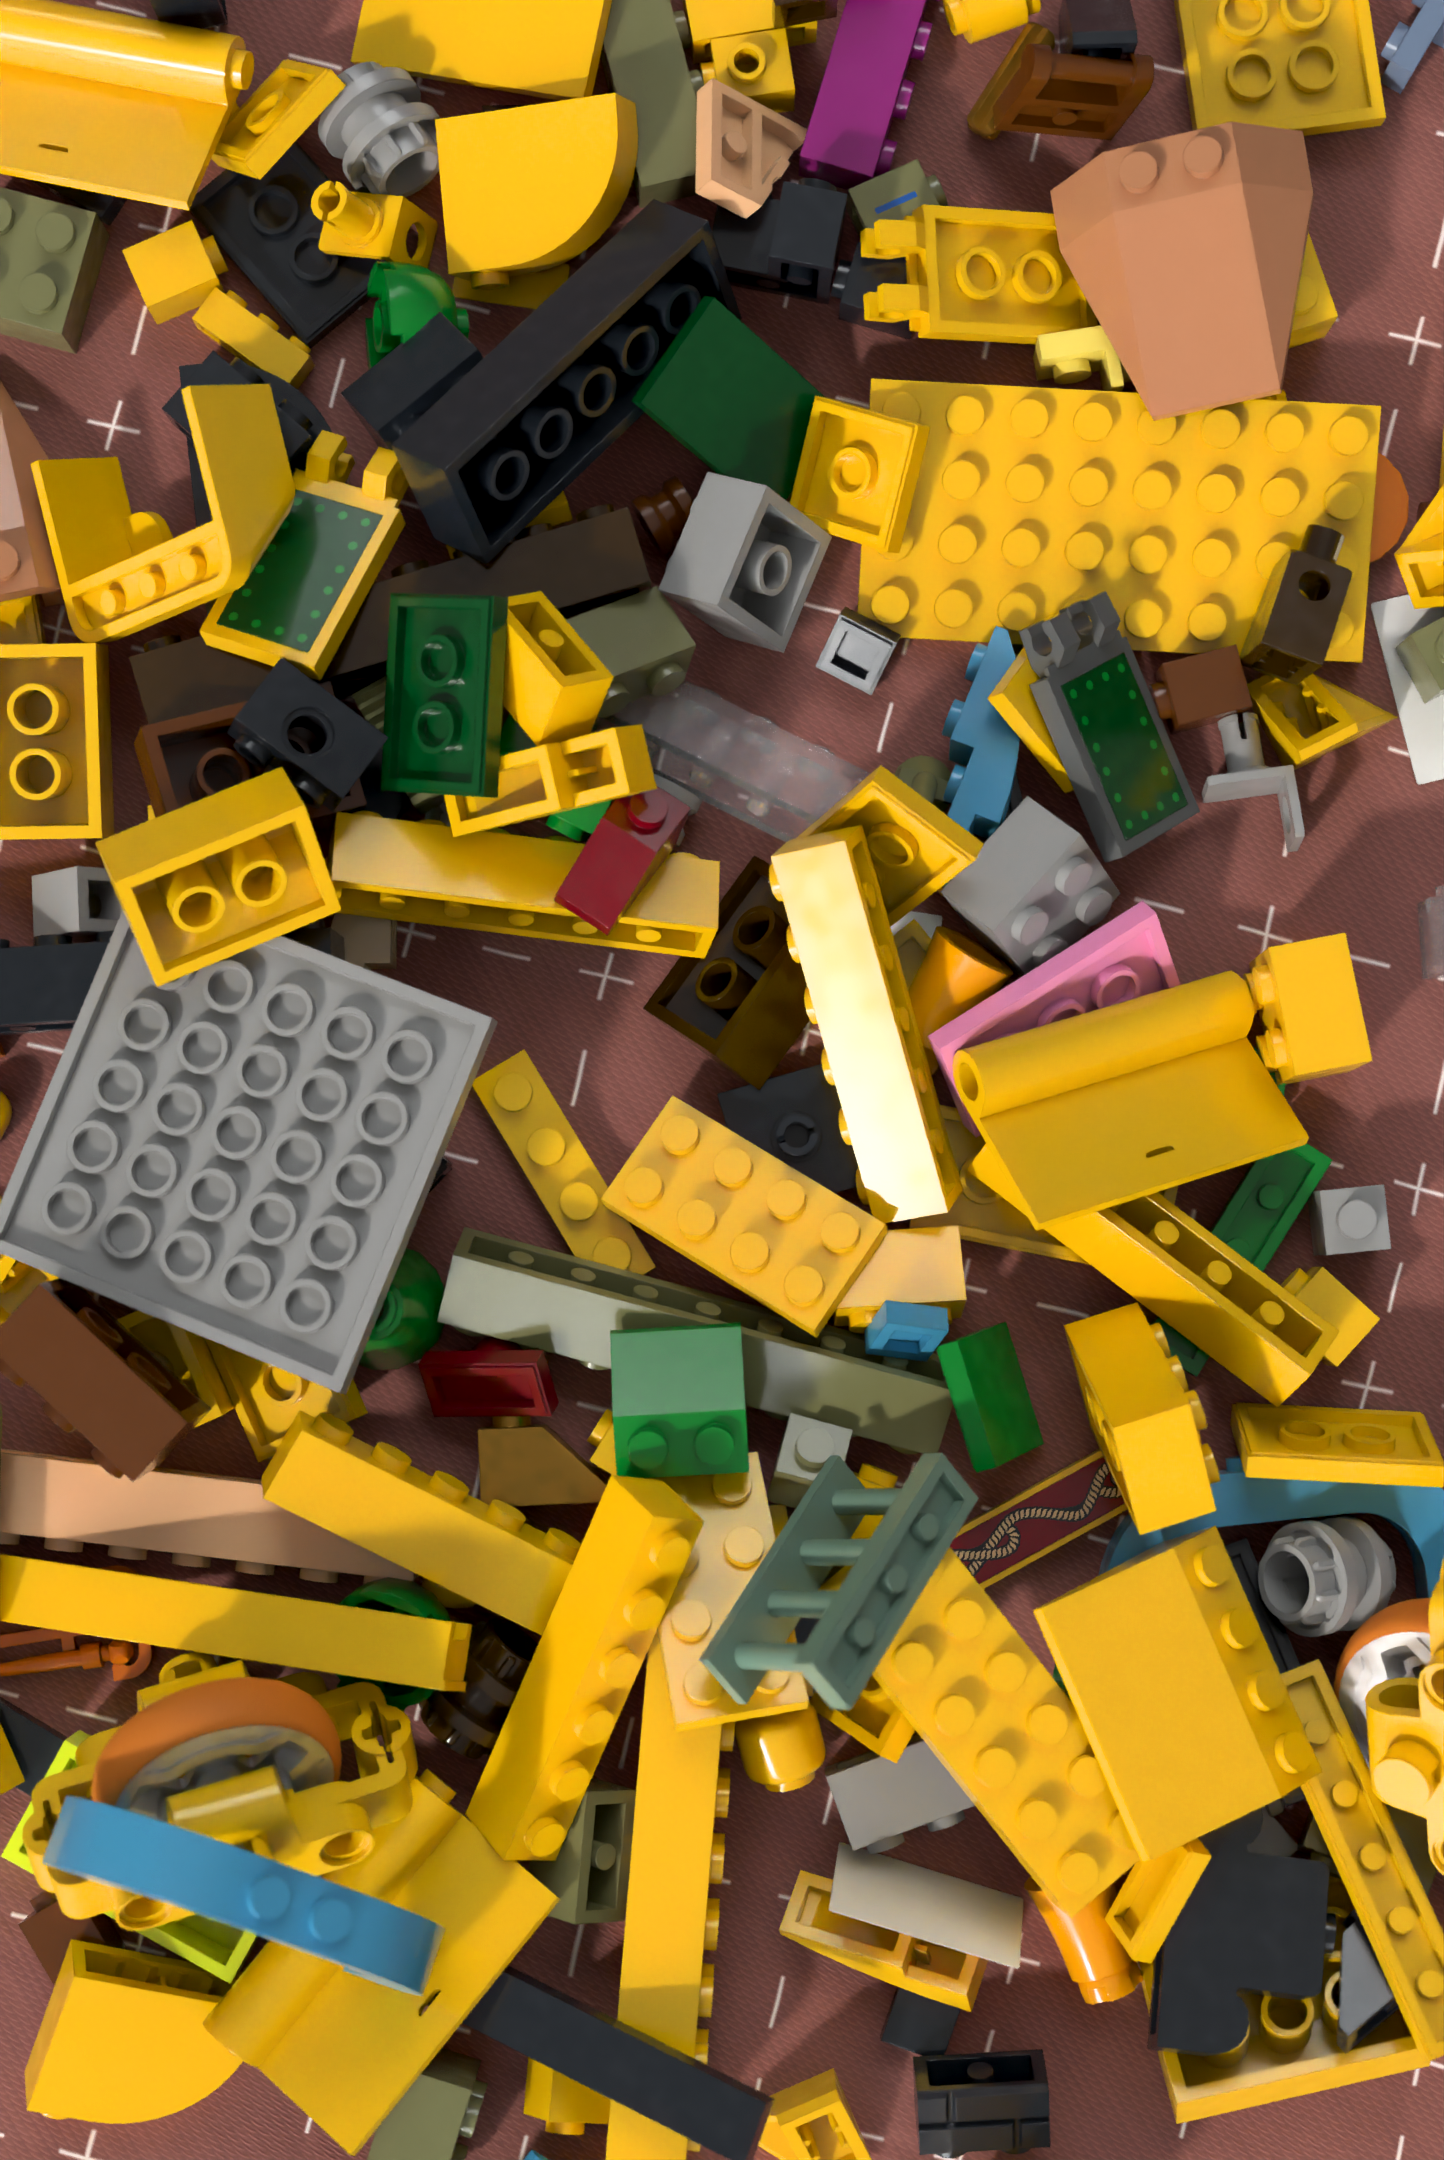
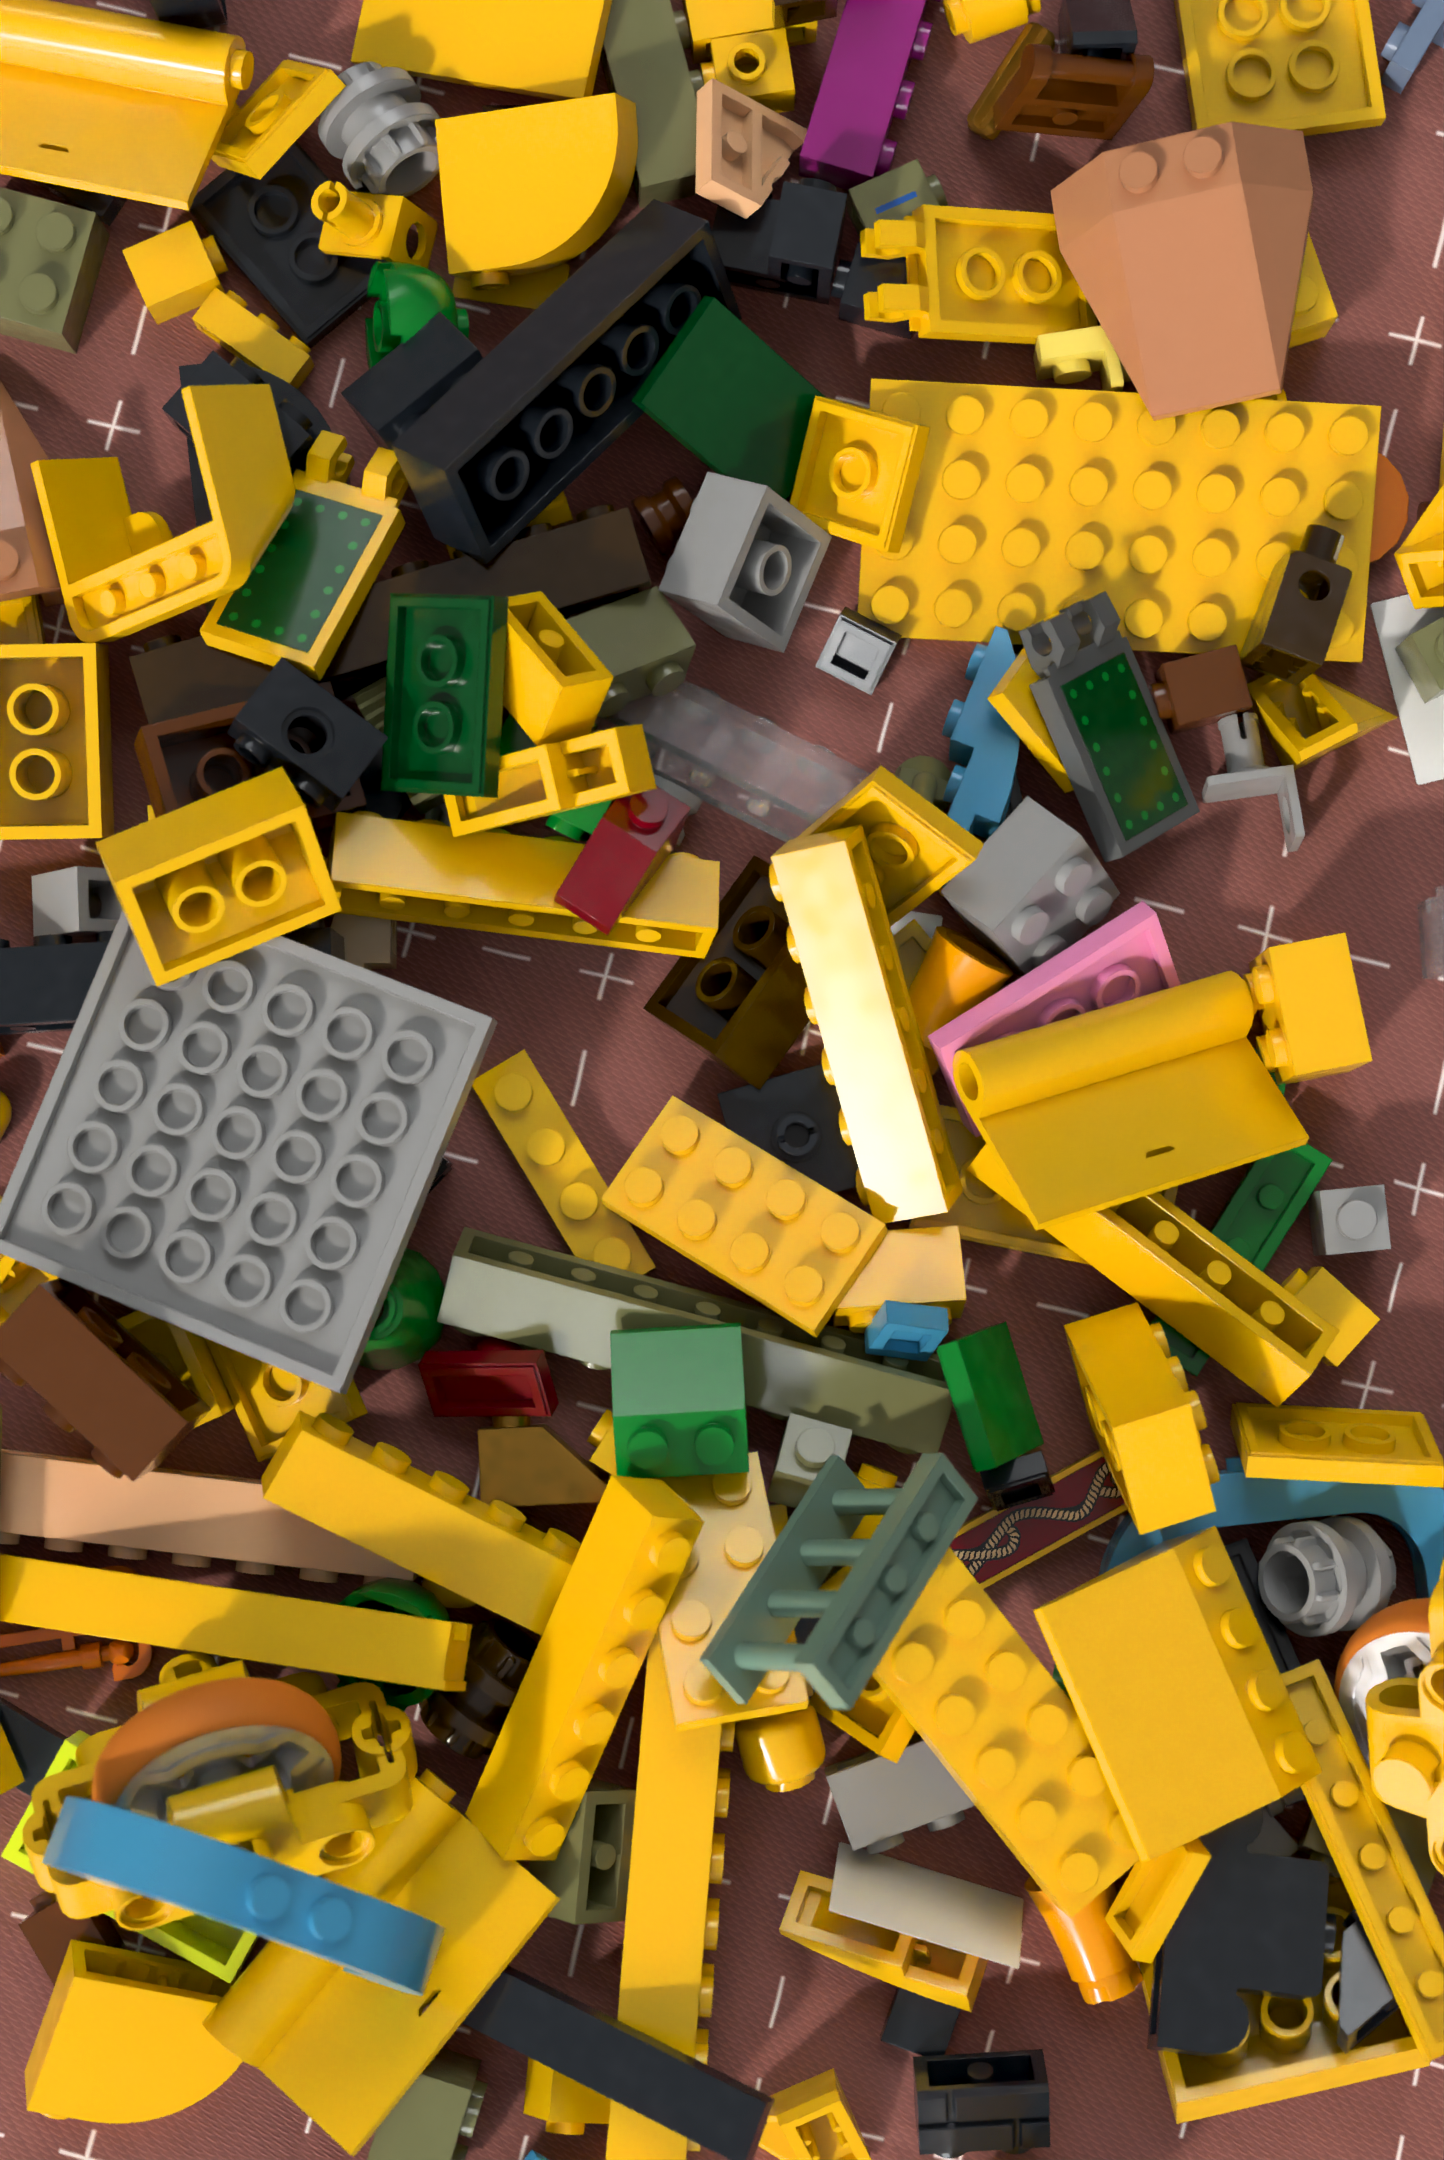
none -> black tile [980,1451,1055,1511]

